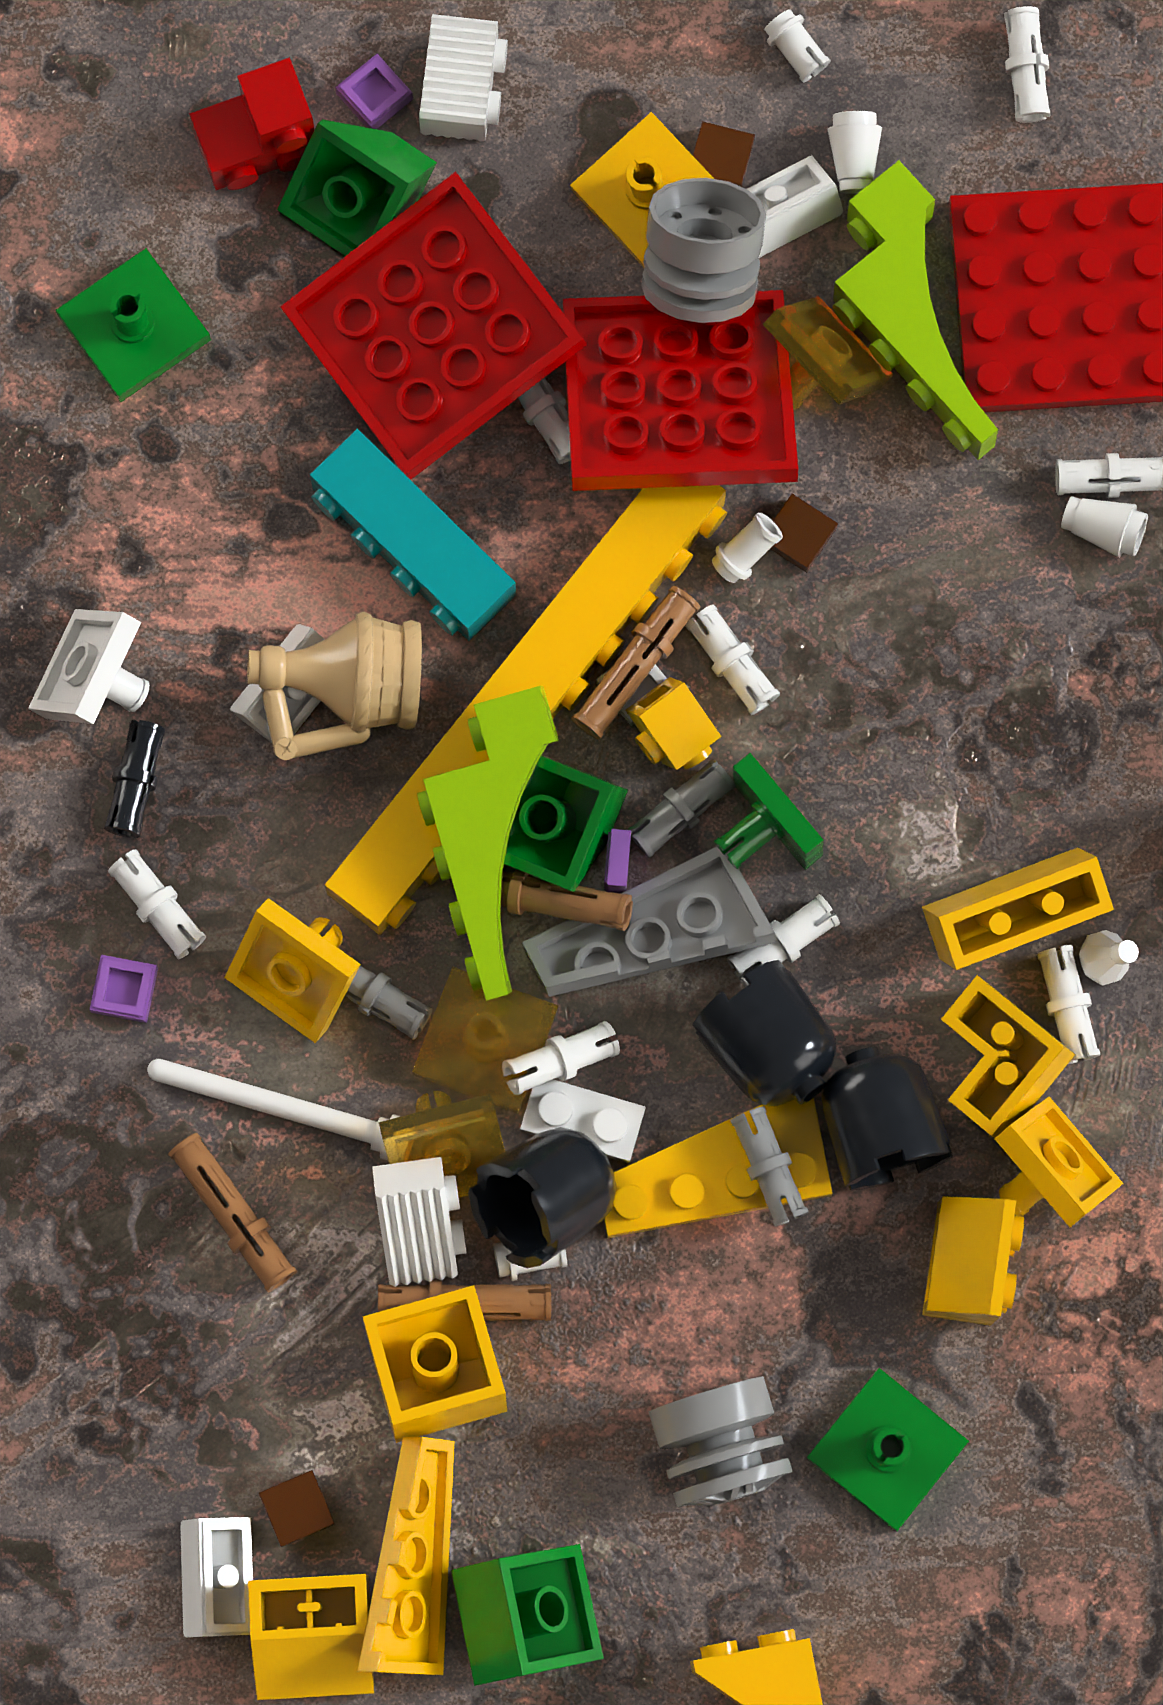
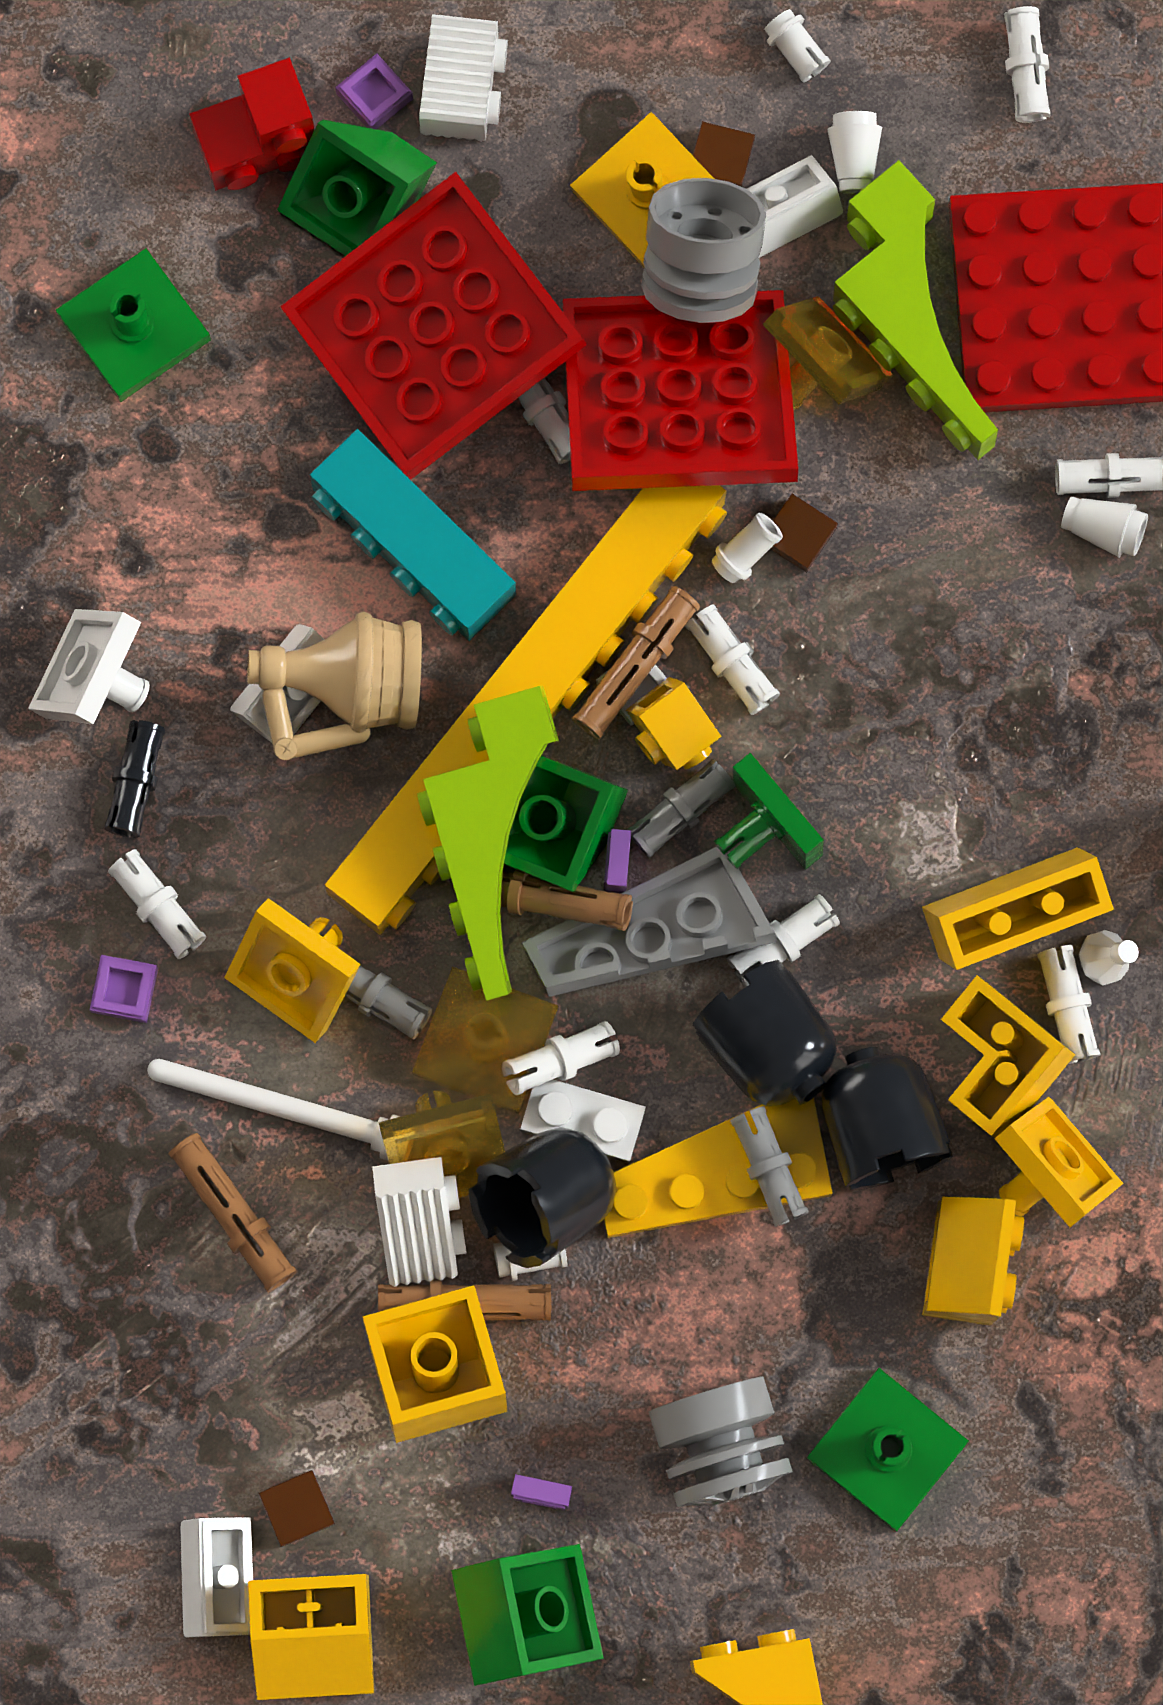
yellow wing [358,1437,455,1675] -> none
none -> medium lavender tile [511,1474,572,1511]

